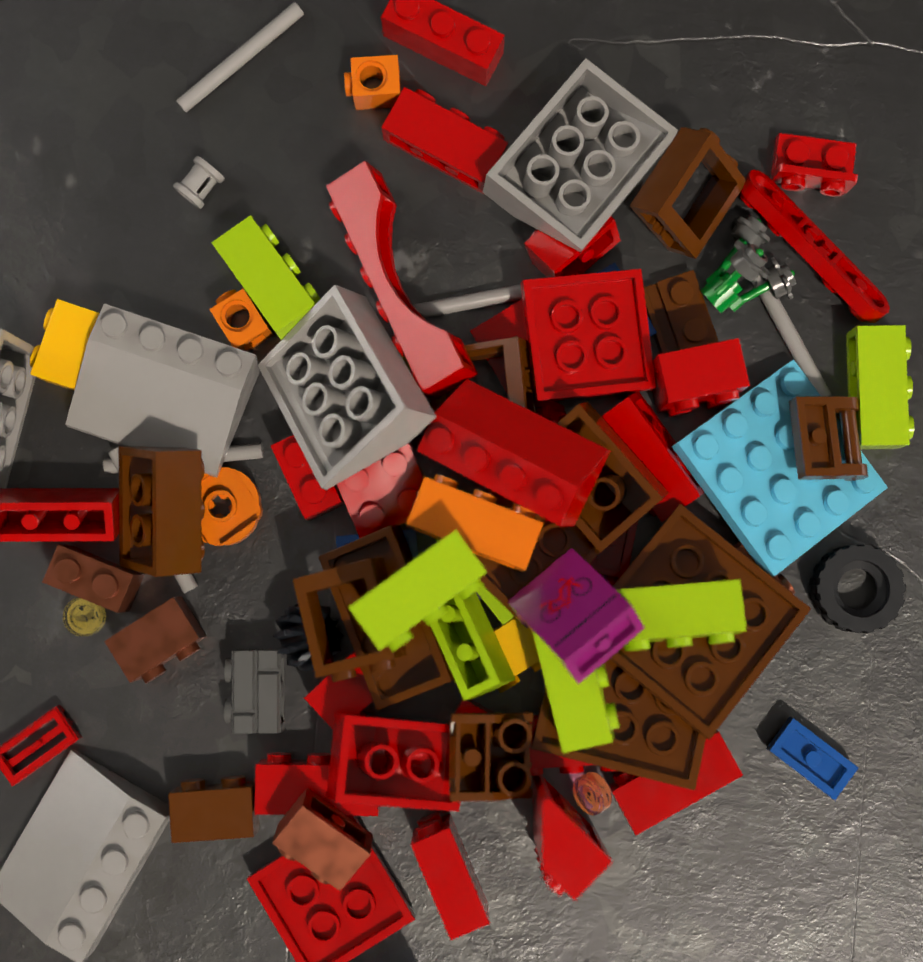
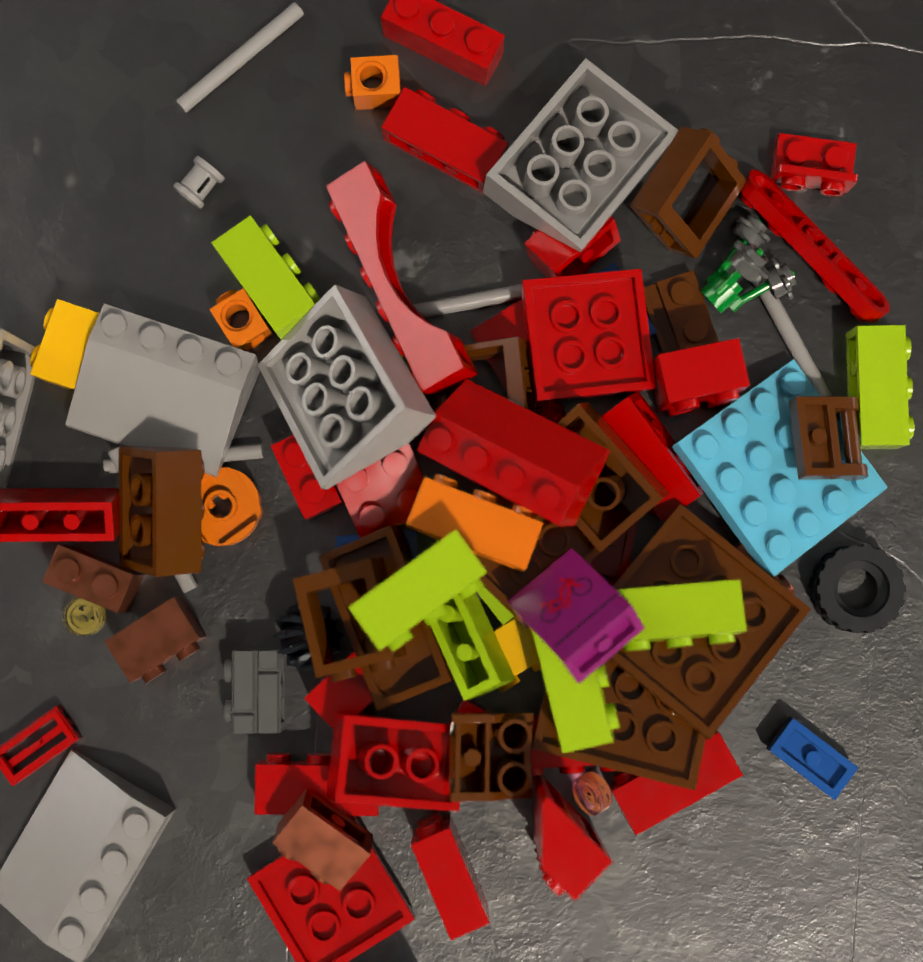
reddish brown brick [169,775,260,843] -> none

